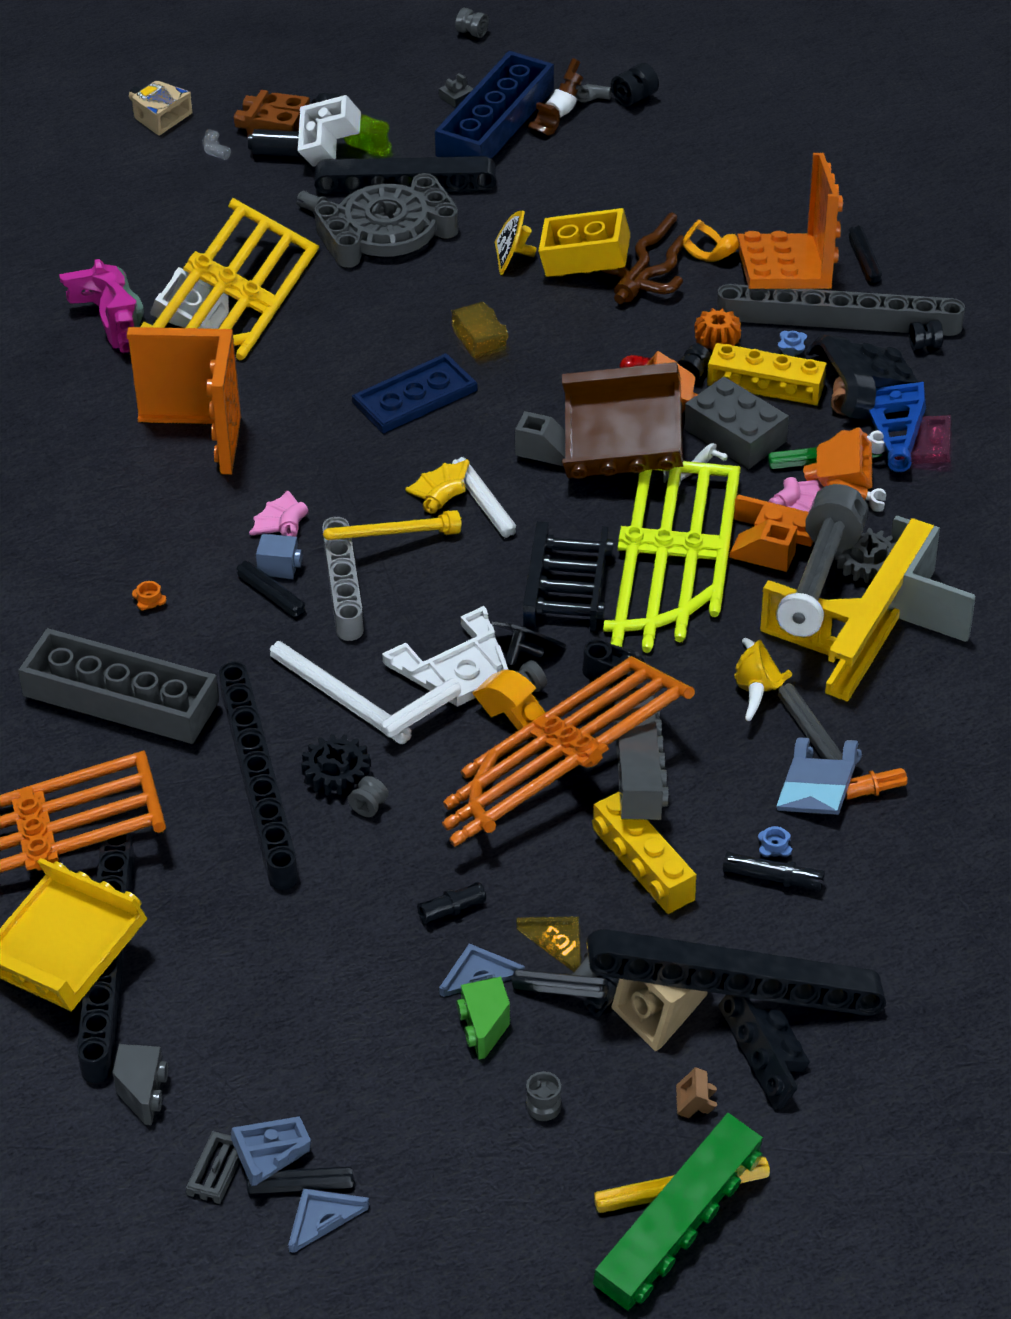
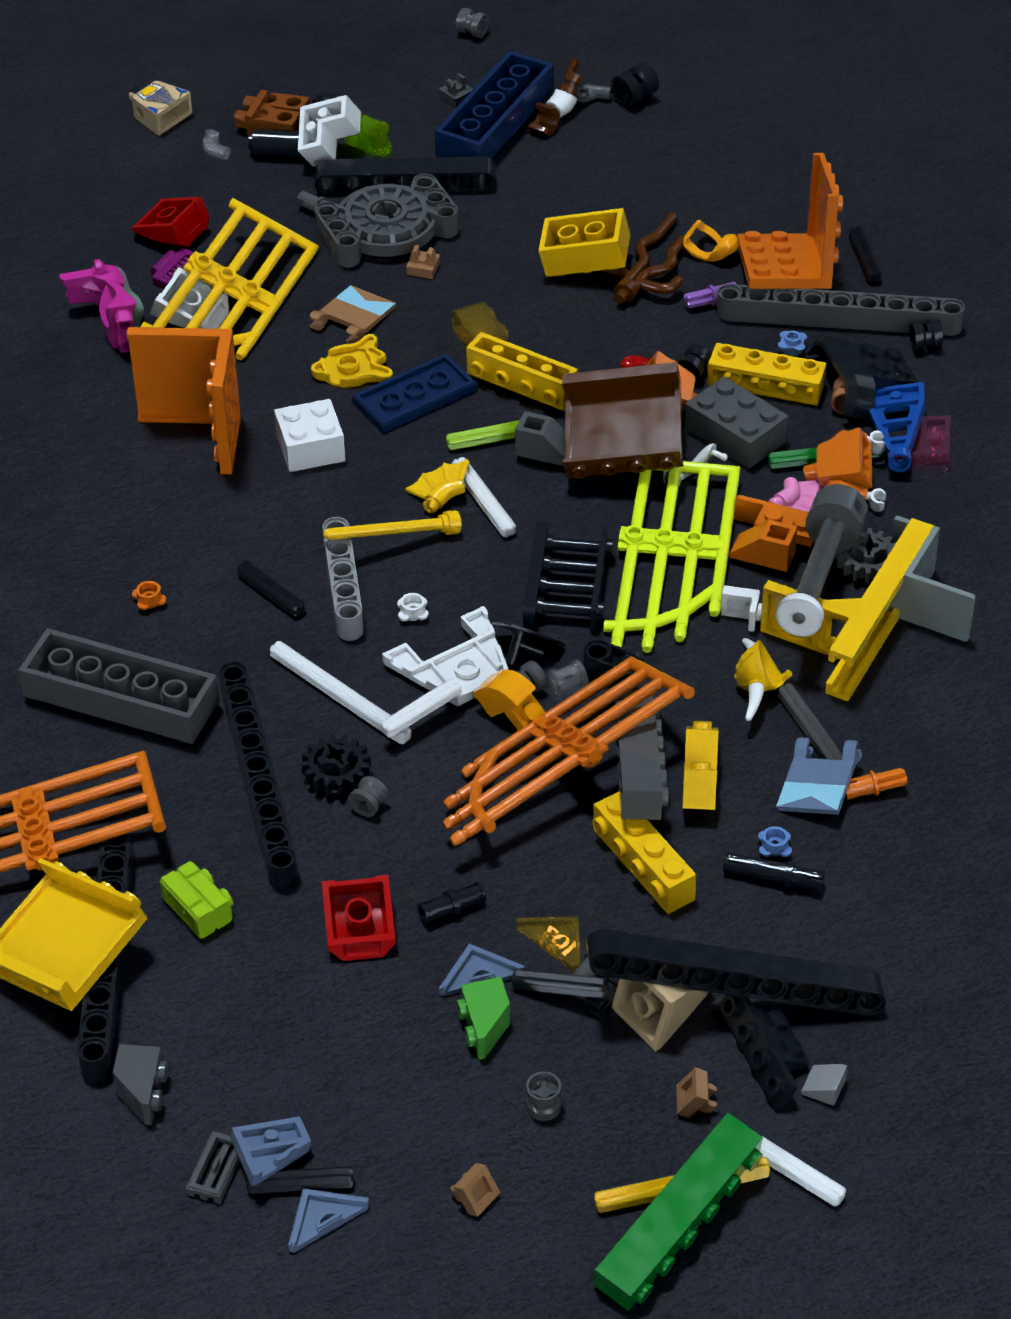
bright pink arm [249,491,309,537] -> none
sand blue brick [256,534,303,579] -> none
shield [495,211,536,275] -> none
orange gear [694,308,741,352] -> none
none -> red slope [131,197,209,247]
none -> magenta piece [150,248,194,288]
none -> lime brick [159,861,233,939]
none -> white brick [274,399,345,472]
none -> medium nougat flag [310,285,396,344]
none -> yellow tile [311,334,393,388]
none -> red slope [322,875,396,961]
none -> white plate [397,593,428,621]
none -> medium nougat tile [406,245,440,279]
none -> lime axle [446,420,520,451]
none -> medium nougat tile [450,1163,500,1216]
none -> yellow brick [466,332,578,411]
none -> clear bush [547,659,588,696]
none -> yellow arch [683,721,719,810]
none -> medium lavender axle [684,281,736,308]
none -> white bracket [721,585,762,632]
none -> white axle [760,1136,846,1206]
none -> light grey slope [801,1064,847,1106]

